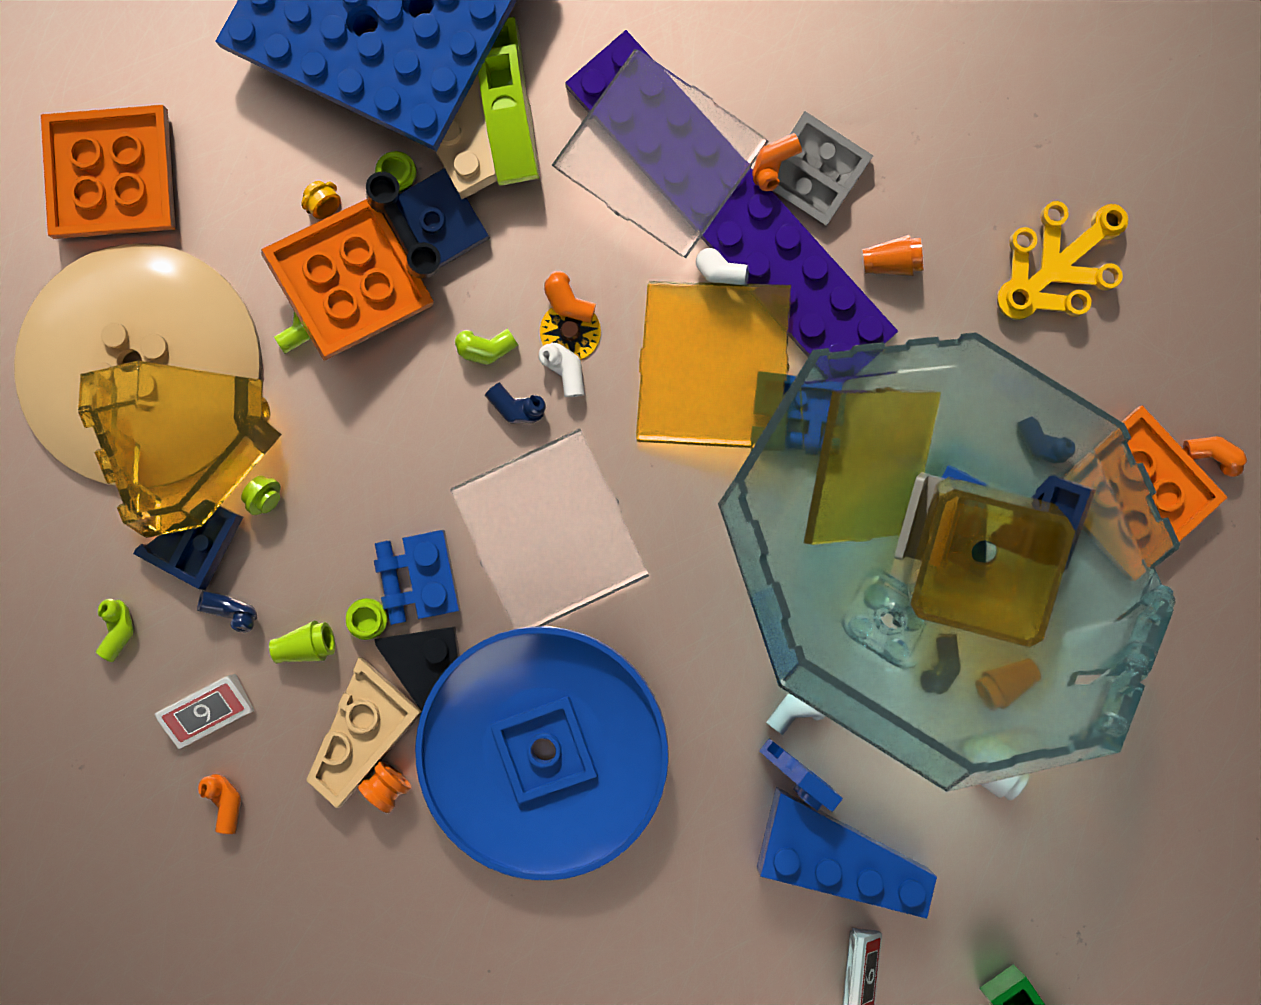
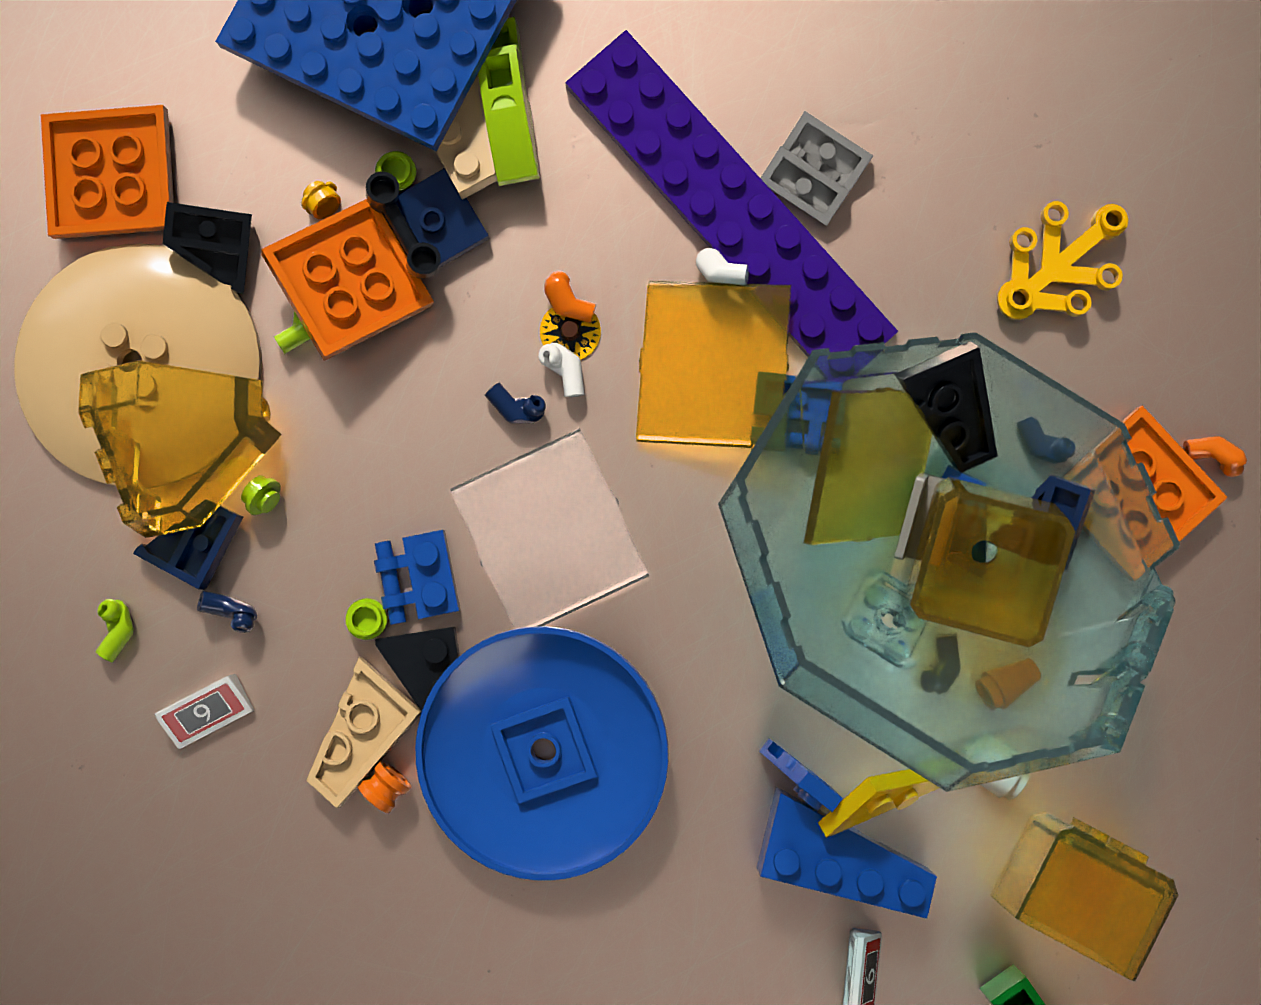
orange arm [198,774,241,834] -> none
lime cone [269,620,335,664] -> none
lime arm [455,328,519,365] -> none
clear piece [552,49,769,258] -> none
orange arm [752,133,802,192] -> none
white arm [766,691,829,735] -> none
orange cone [863,235,924,276] -> none
none -> black wing [162,202,252,294]
none -> yellow wing [818,759,966,837]
none -> black wing [894,341,998,473]
none -> clear yellow plate [990,811,1179,981]

